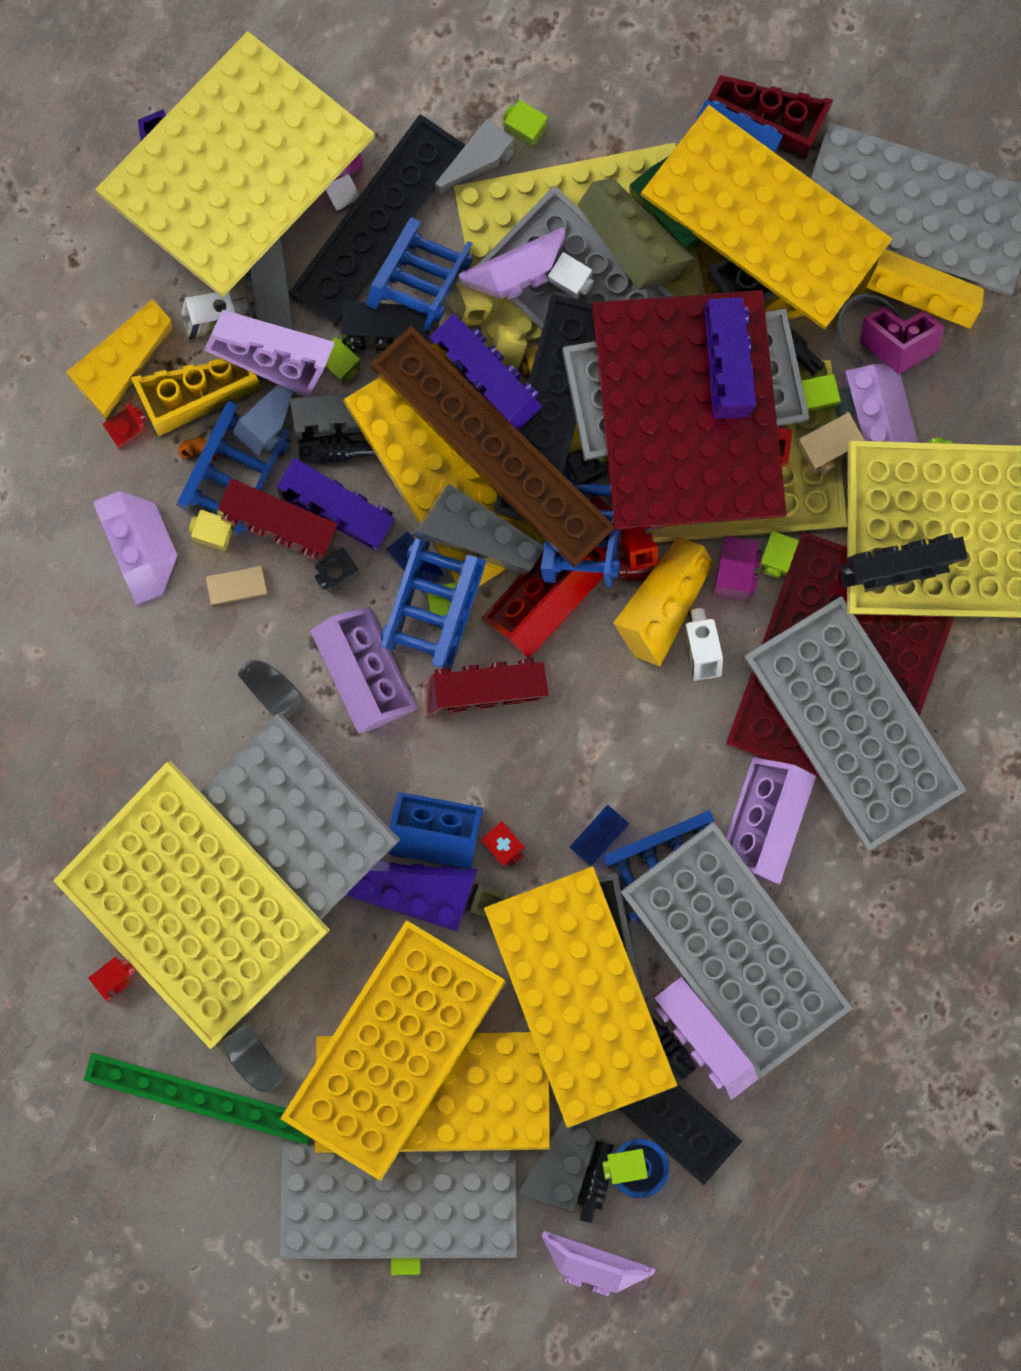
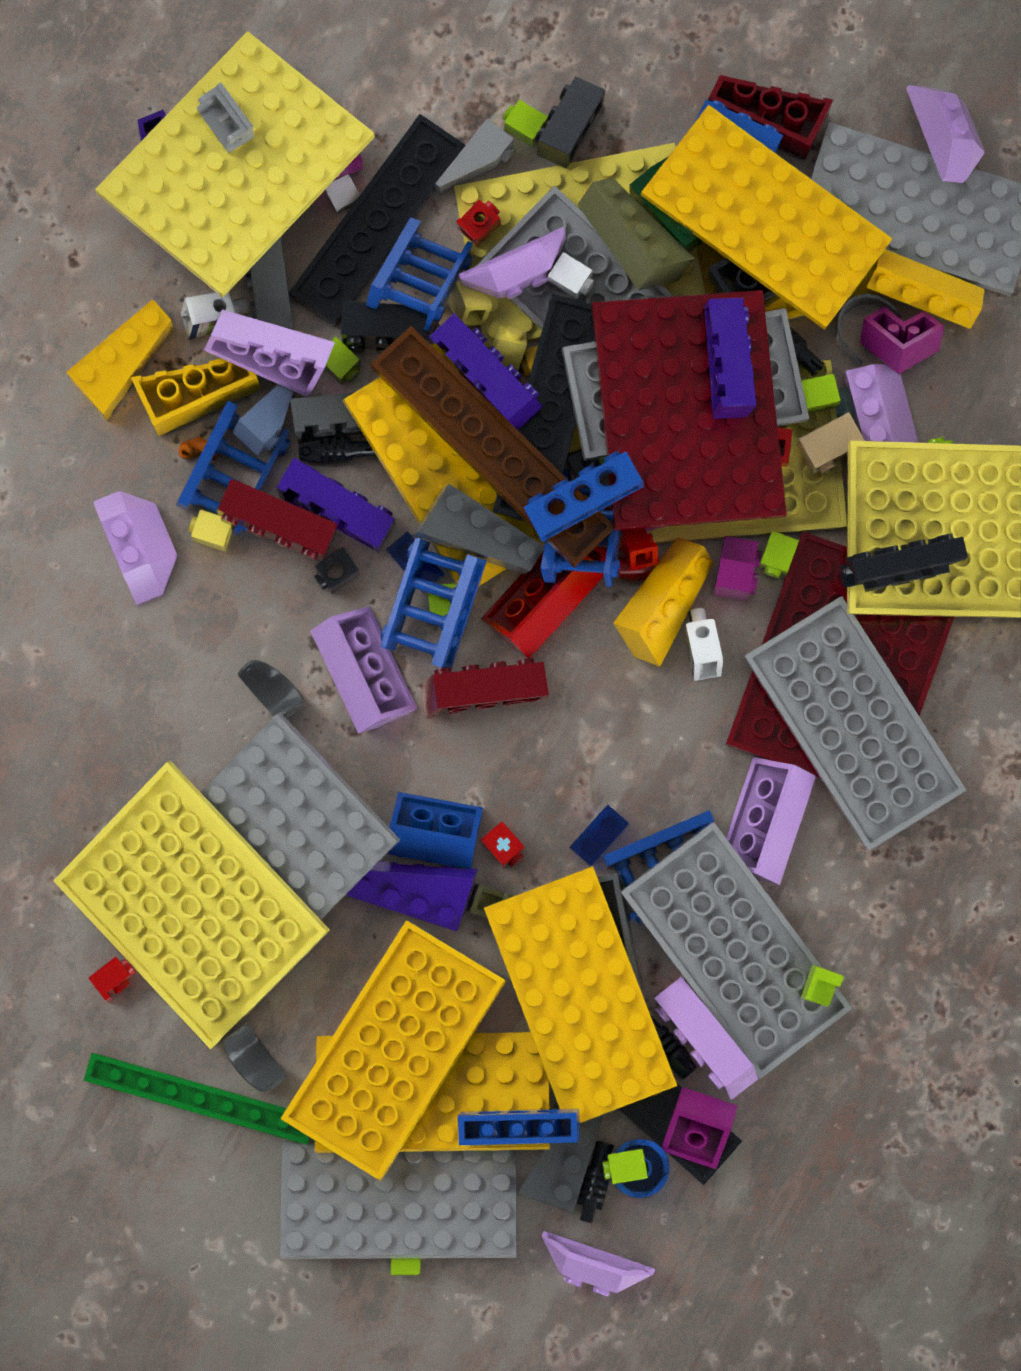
red bracket [102,402,147,449] -> none
tan tile [206,565,268,606] -> none
none -> light grey hinge [197,82,254,154]
none -> red brick [456,199,501,248]
none -> blue brick [458,1109,580,1145]
none -> blue brick [523,451,644,542]
none -> black brick [535,76,606,169]
none -> magenta slope [661,1087,738,1169]
none -> lime panel [801,964,844,1007]
none -> lavender wedge [906,85,985,183]

